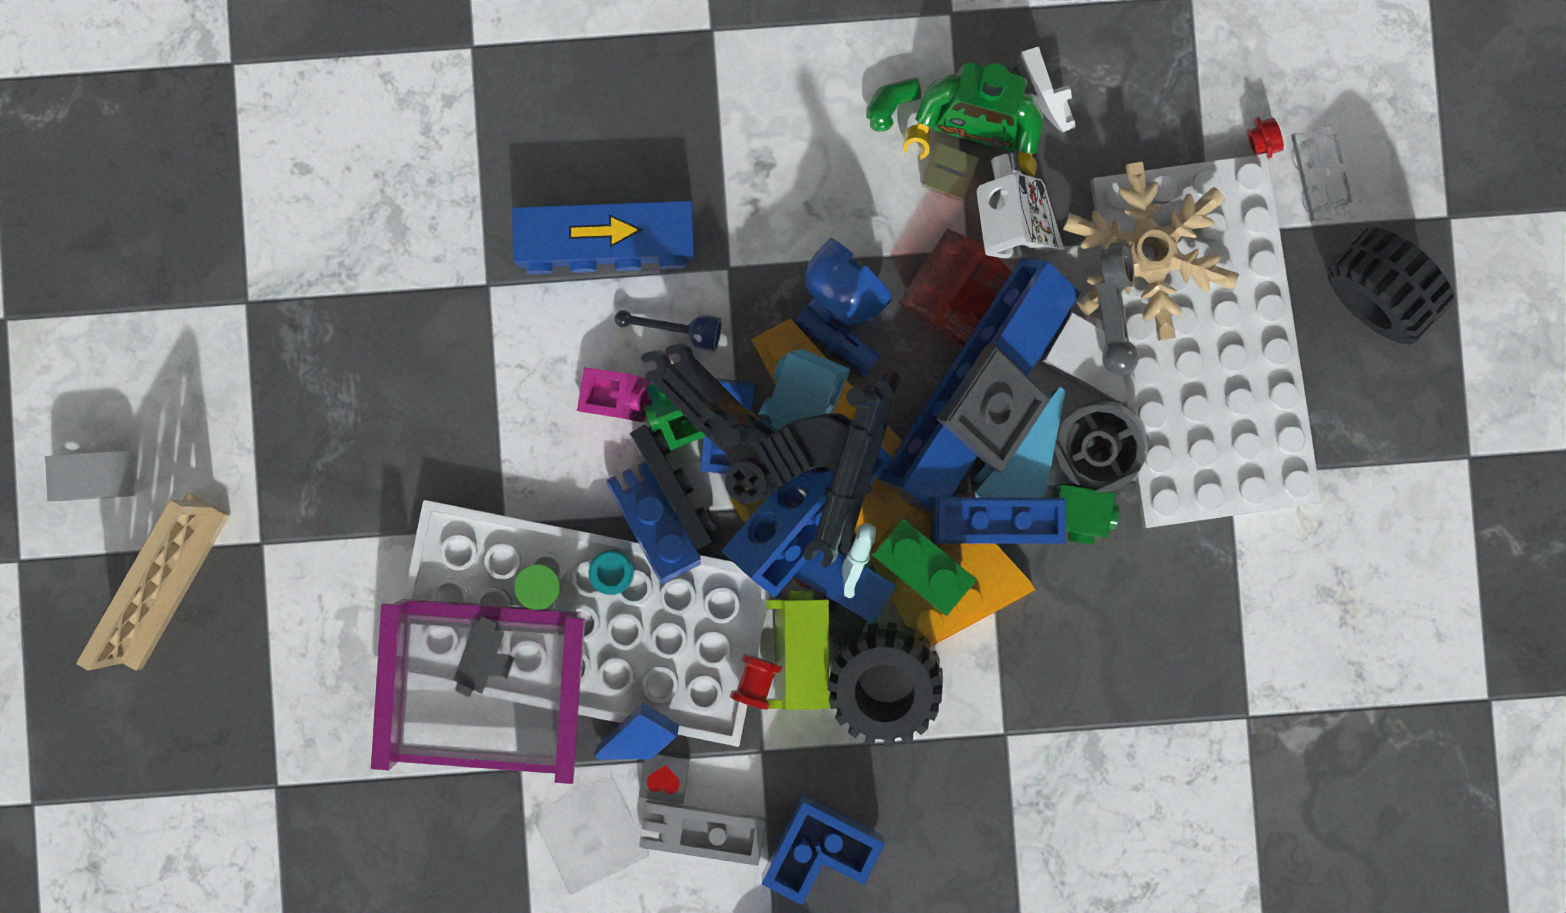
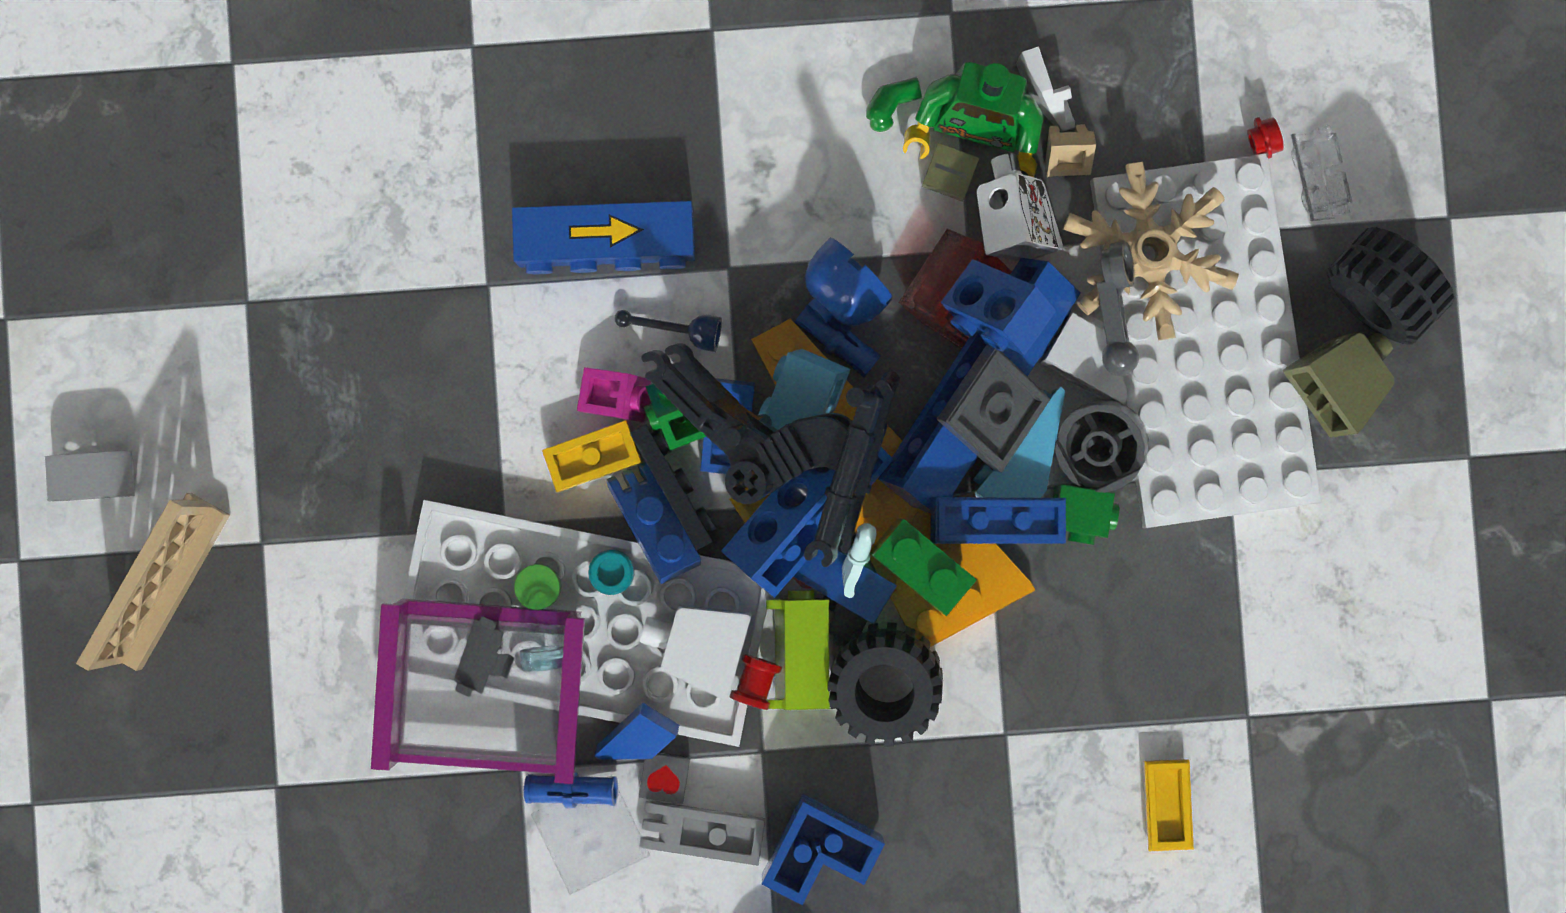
none -> clear light blue tile [519,646,564,671]
none -> blue pin [524,772,618,808]
none -> yellow plate [542,420,642,492]
none -> white torso [640,605,752,701]
none -> blue brick [941,259,1056,355]
none -> tan tile [1045,124,1096,177]
none -> yellow tile [1144,759,1194,851]
none -> olive torso [1283,332,1394,438]

